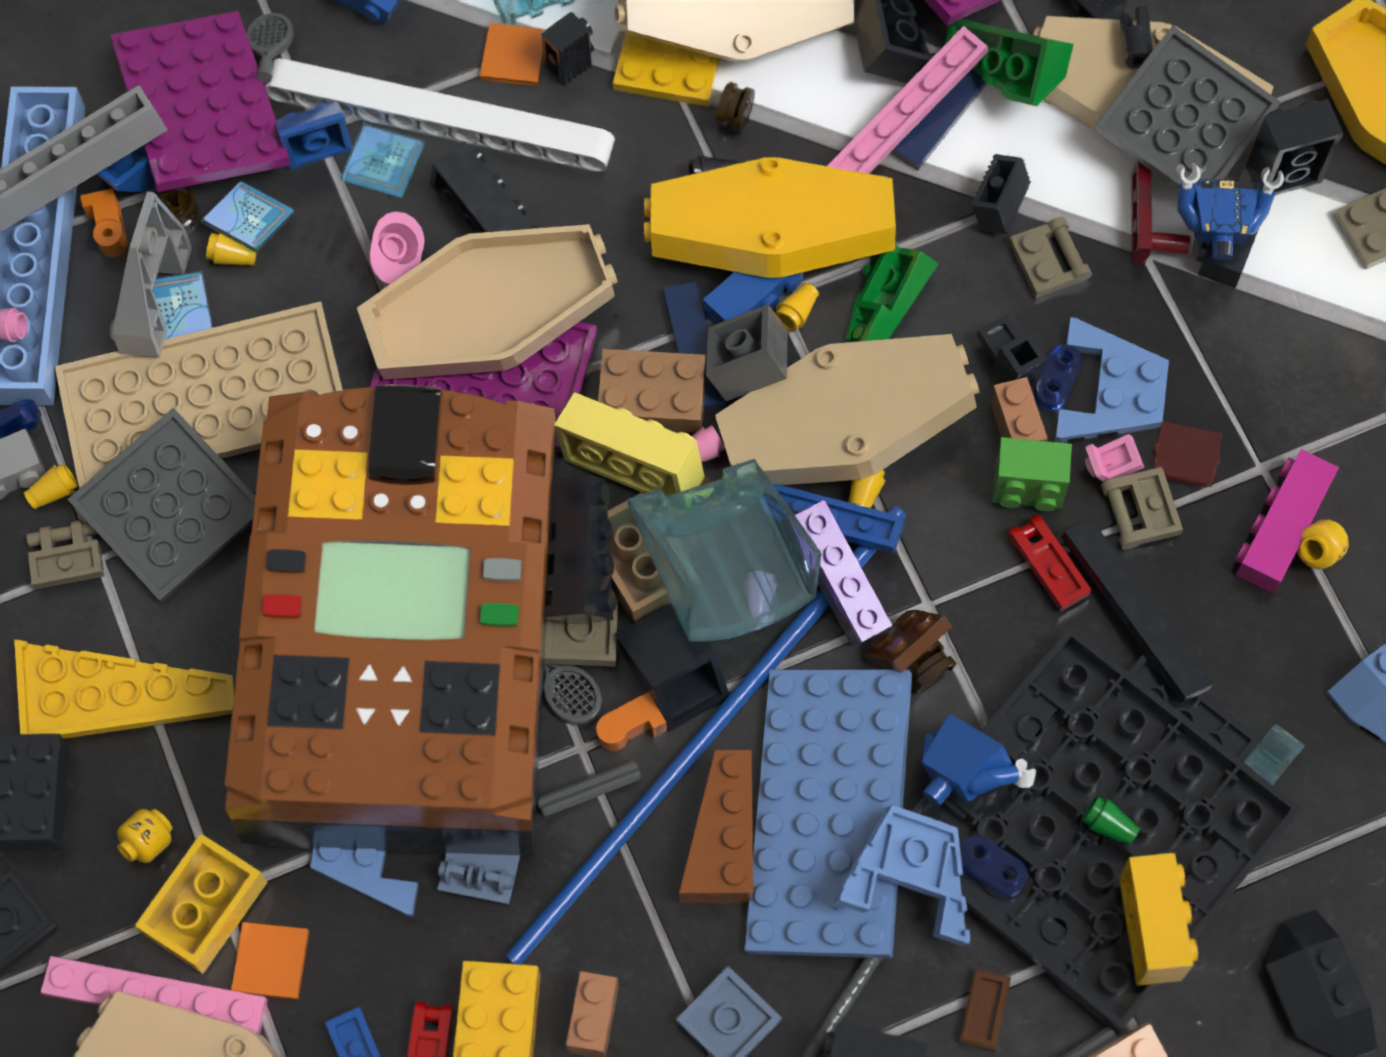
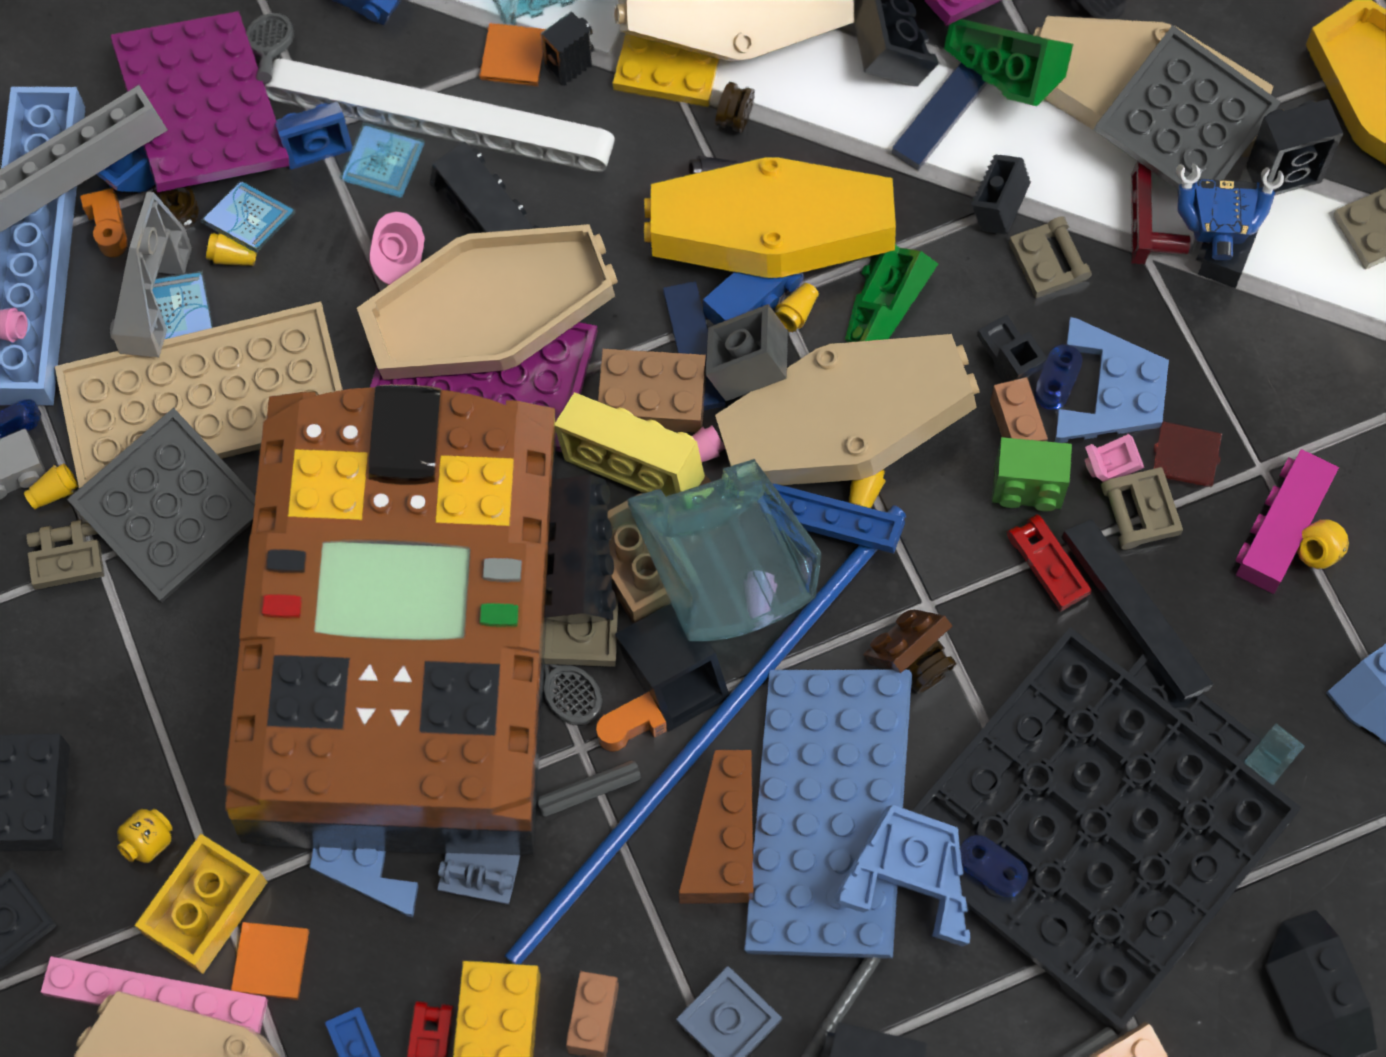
yellow wing [14,639,235,739] -> none
piece [785,500,892,646] -> none
bright pink plate [828,26,988,174] -> none
blue torso [922,714,1036,806] -> none
reddish brown tile [958,969,1011,1052] -> none
green cone [1082,796,1140,846] -> none
black hinge [1119,5,1154,69] -> none
yellow brick [1119,853,1198,985] -> none

